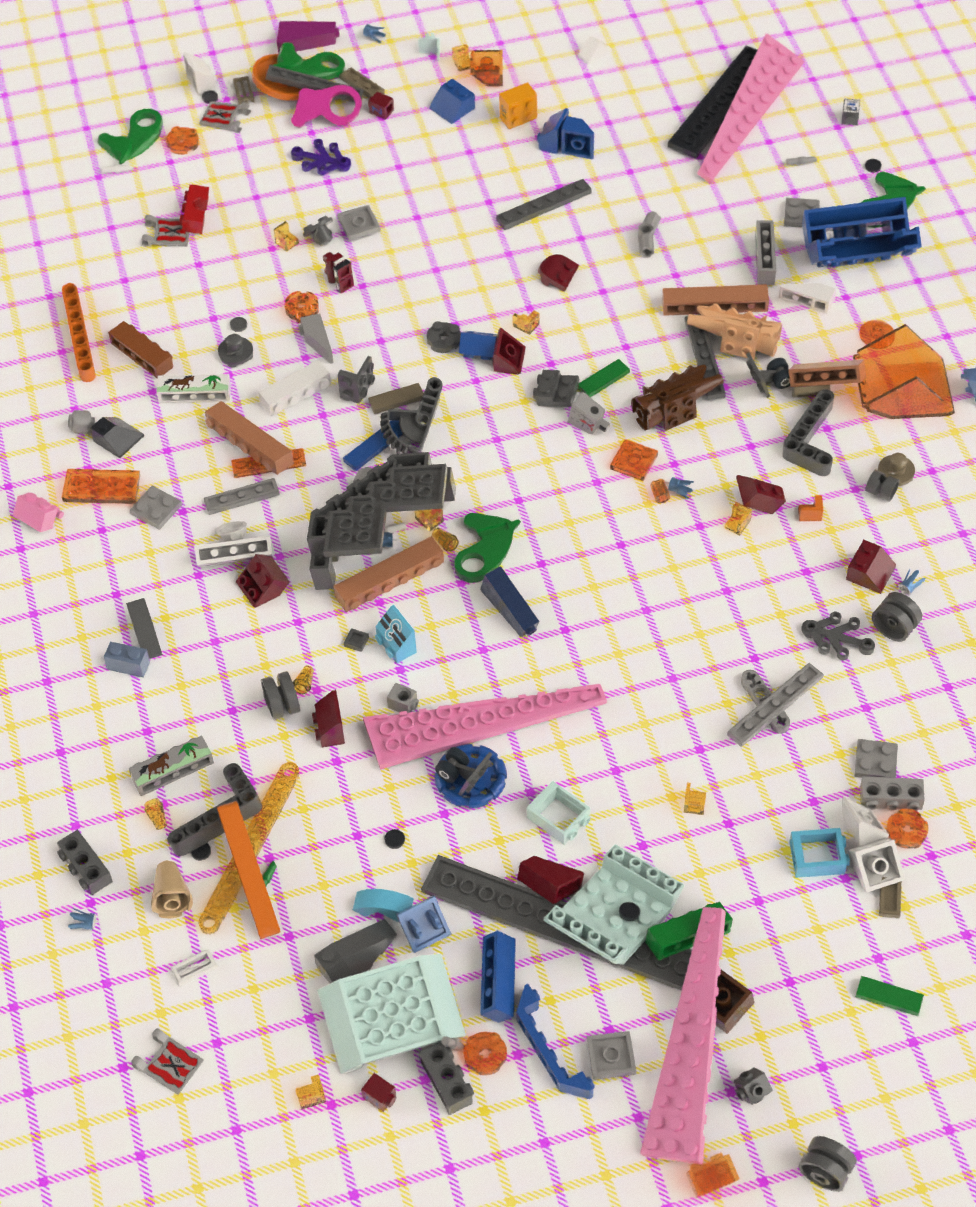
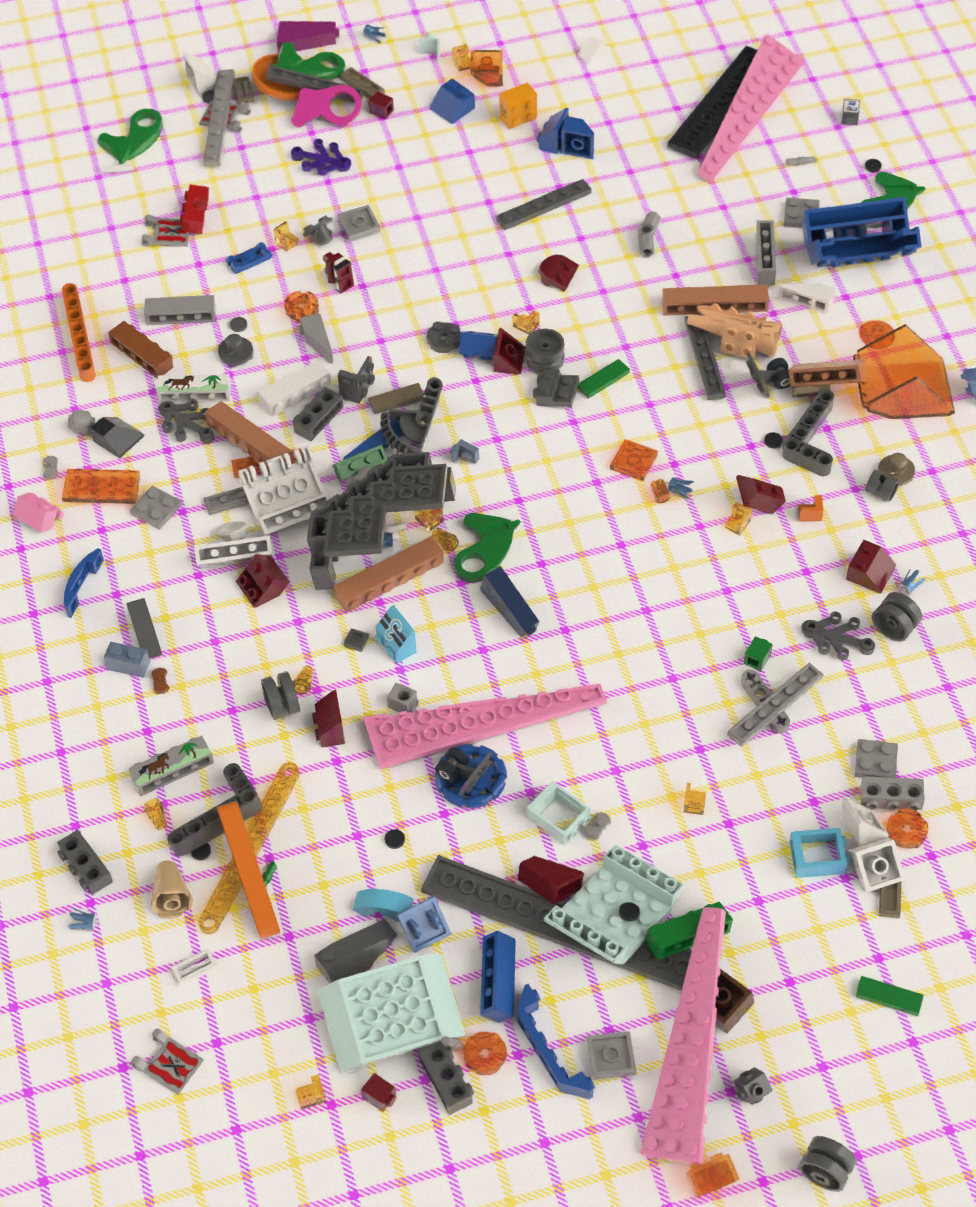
clear orange plate [166,126,199,155] -> none
light grey torso [567,391,611,434] -> none
reddish brown piece [631,364,724,431] -> none
none -> light grey piece [43,455,58,480]
none -> blue slope [64,548,104,618]
none -> light grey brick [144,295,216,325]
none -> dark orange piece [151,667,170,694]
none -> dark grey plant [158,399,215,444]
none -> light grey plate [203,69,235,167]
none -> blue plate [225,242,272,274]
none -> white slope [238,445,330,535]
none -> dark grey brick [293,386,344,442]
none -> green tile [332,444,387,482]
none -> sand blue bracket [450,439,480,464]
none -> dark grey wheel [526,328,565,374]
none -> light grey piece [584,812,611,840]
none -> green brick [744,636,773,672]
none -> black piece [764,432,783,449]

